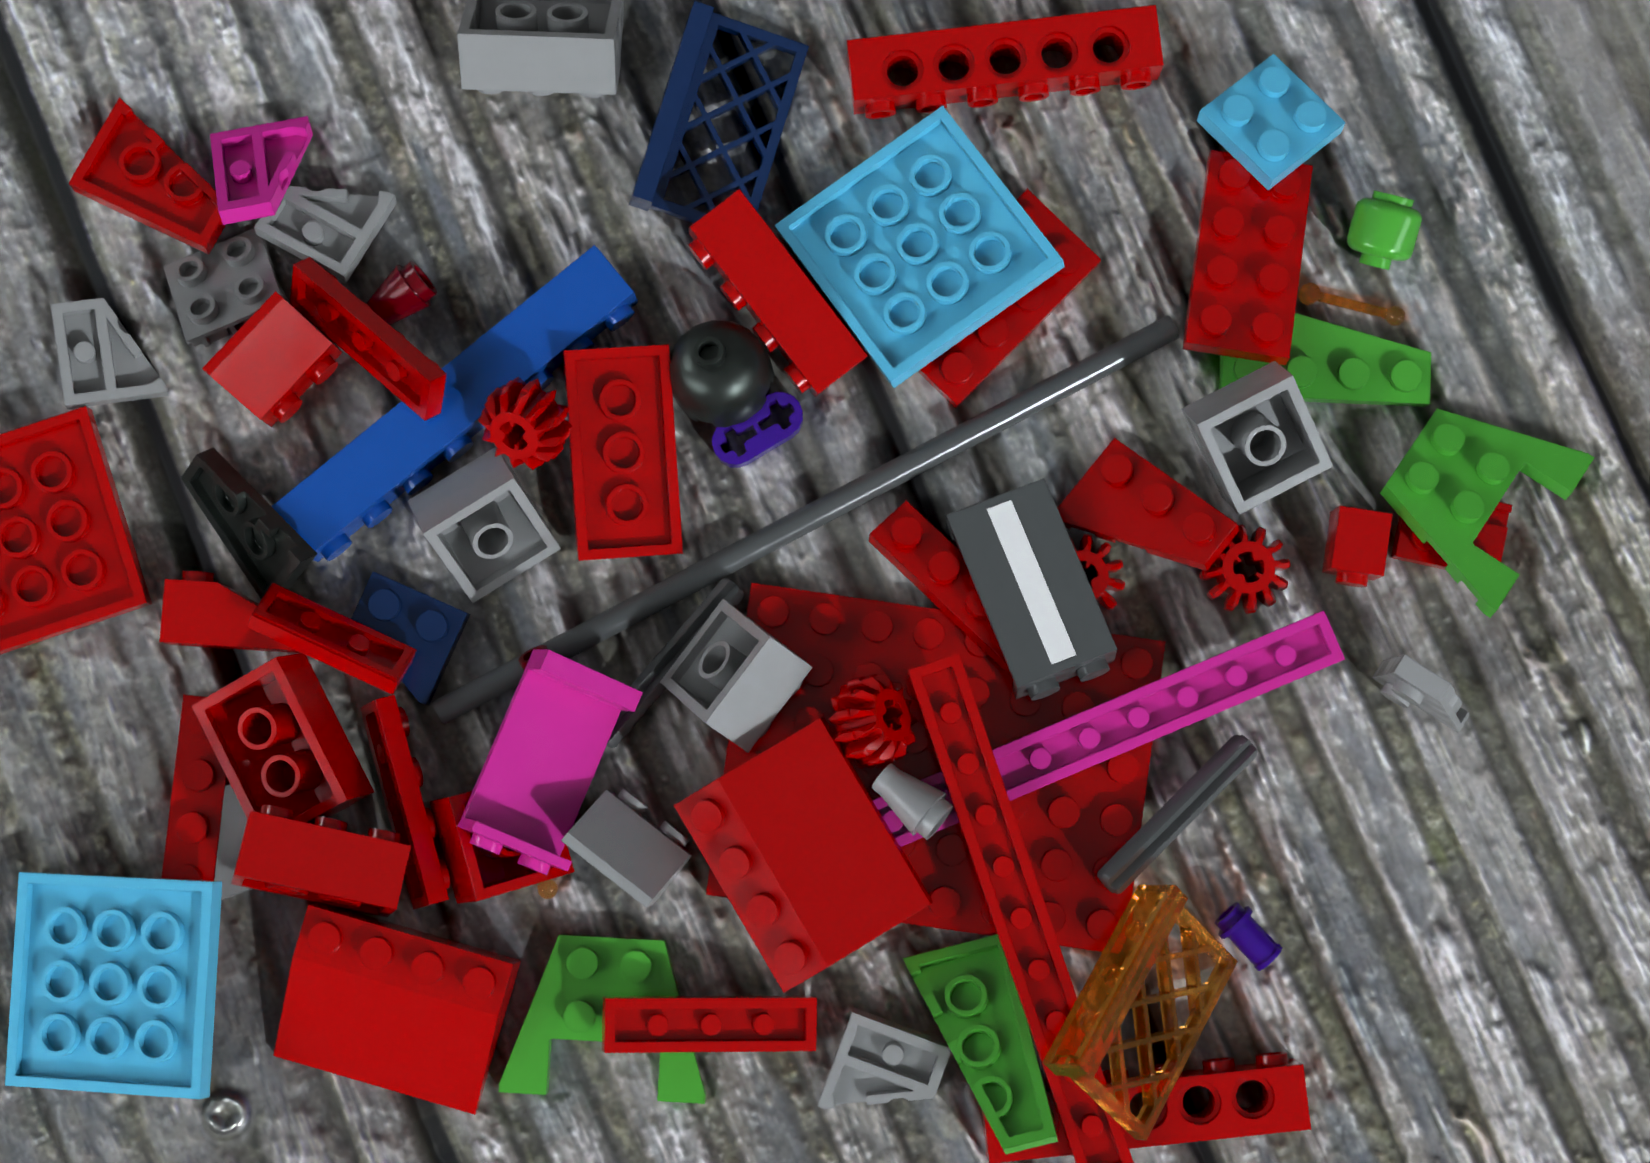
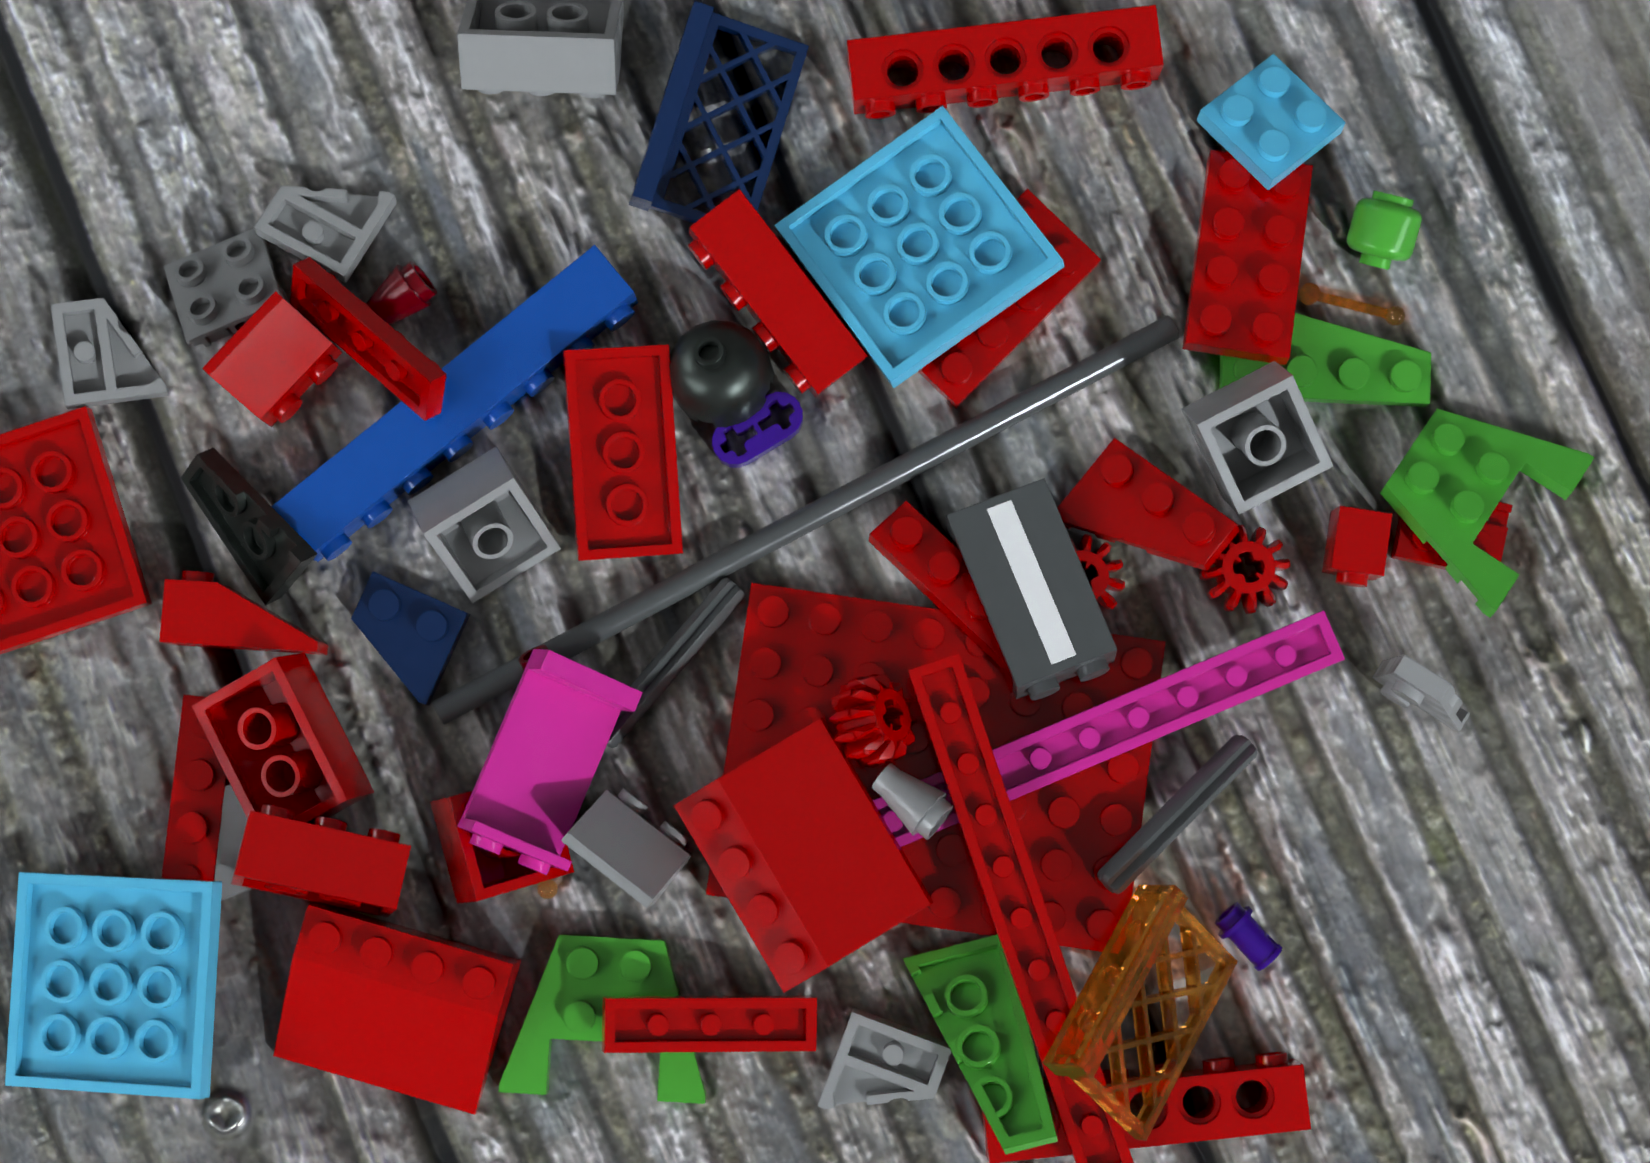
red wing [69,97,226,255] -> none
dark pink wing [210,116,313,225] -> none
red tile [247,583,417,695] -> none
red plate [360,695,450,910] -> none
red gear [478,377,573,470] -> none
light grey slope [660,599,813,752] -> none

